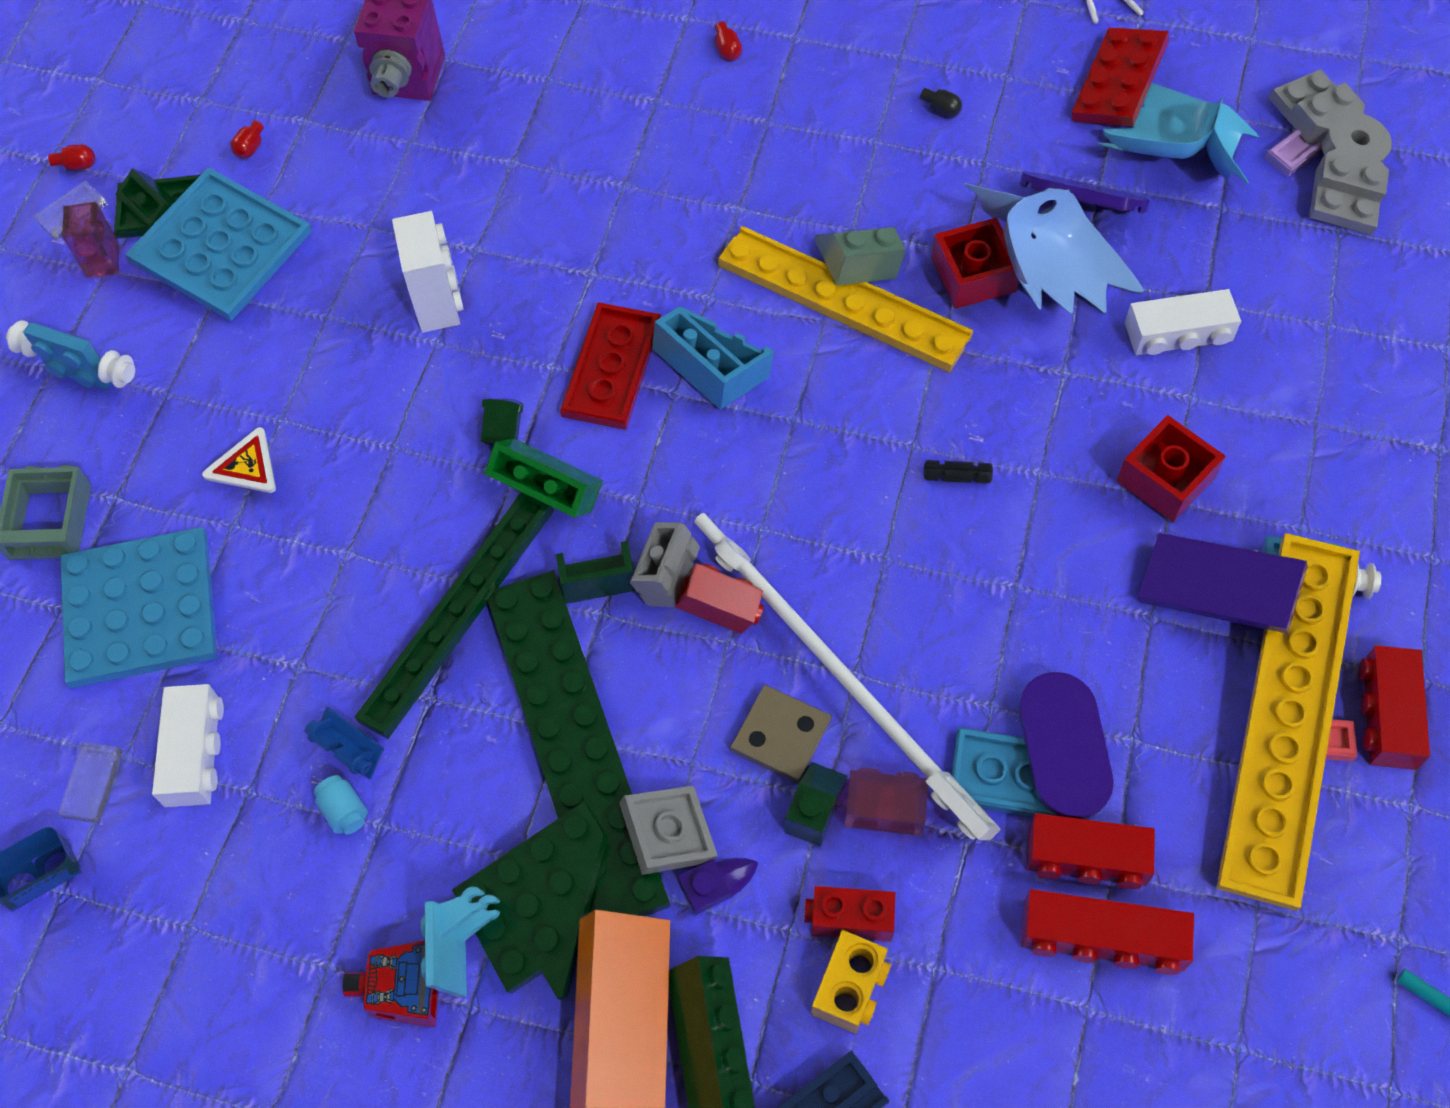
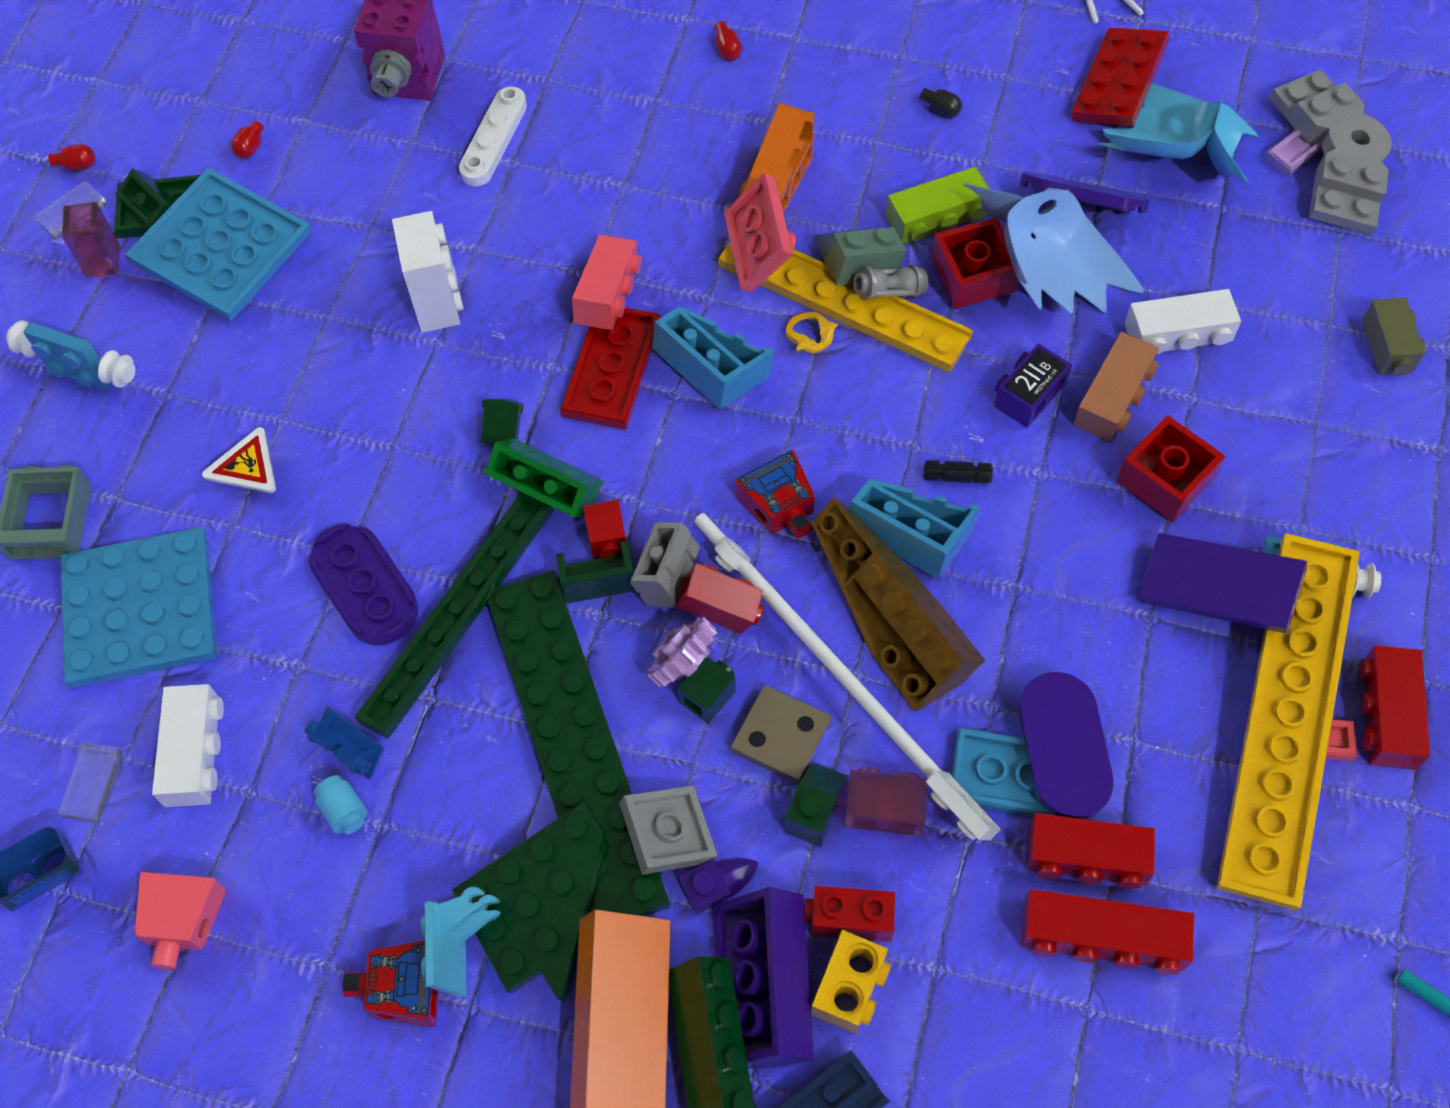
none -> coral torso [135,872,226,970]
none -> dark purple tile [309,524,418,645]
none -> white plate [459,87,527,187]
none -> coral brick [572,234,642,330]
none -> red brick [583,500,626,560]
none -> lavender gear [646,617,717,688]
none -> dark green brick [677,656,736,724]
none -> dark purple slope [713,887,814,1068]
none -> coral plate [724,173,796,293]
none -> torso [735,450,815,539]
none -> orange wedge [739,102,815,214]
none -> yellow piece [786,312,838,354]
none -> pearl gold wedge [811,498,986,711]
none -> dark azure wedge [849,478,981,579]
none -> light grey piece [853,265,928,300]
none -> lime brick [886,166,989,244]
none -> brick [994,343,1072,428]
none -> nougat brick [1073,332,1160,442]
none -> olive brick [1362,297,1426,376]

